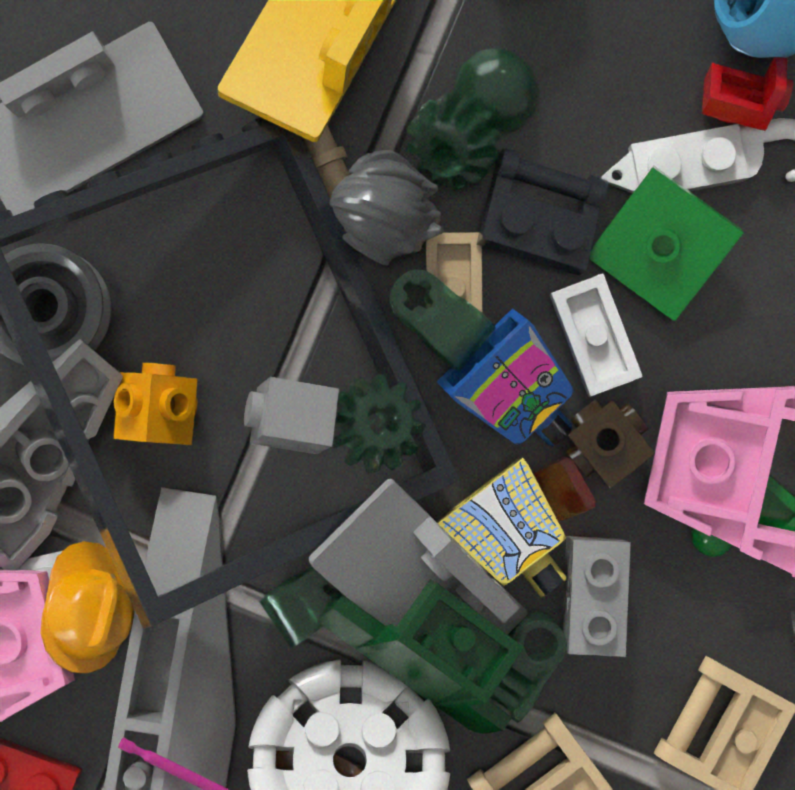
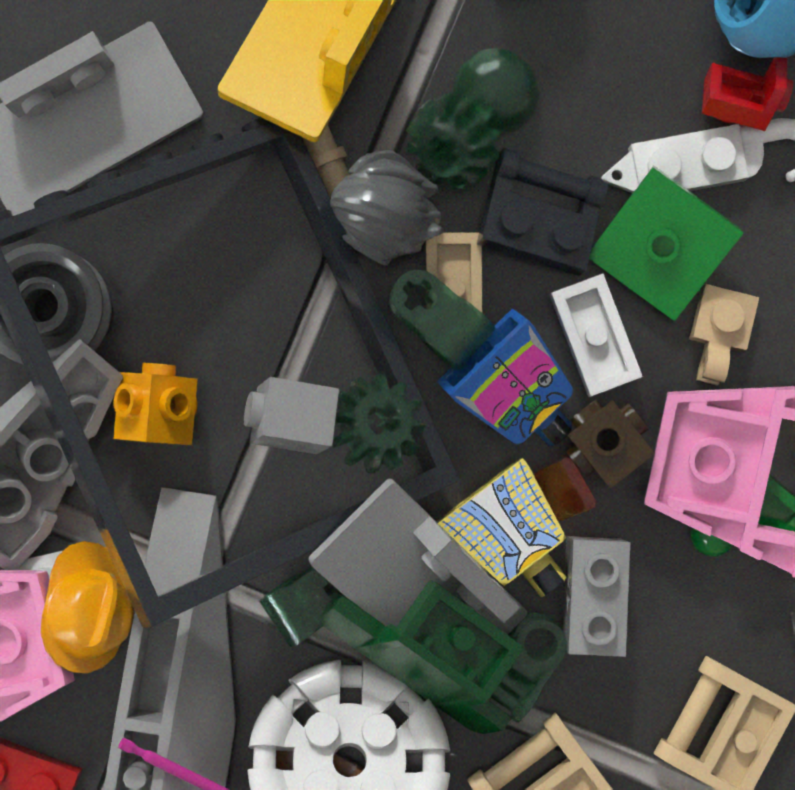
none -> tan plate [689,284,759,386]

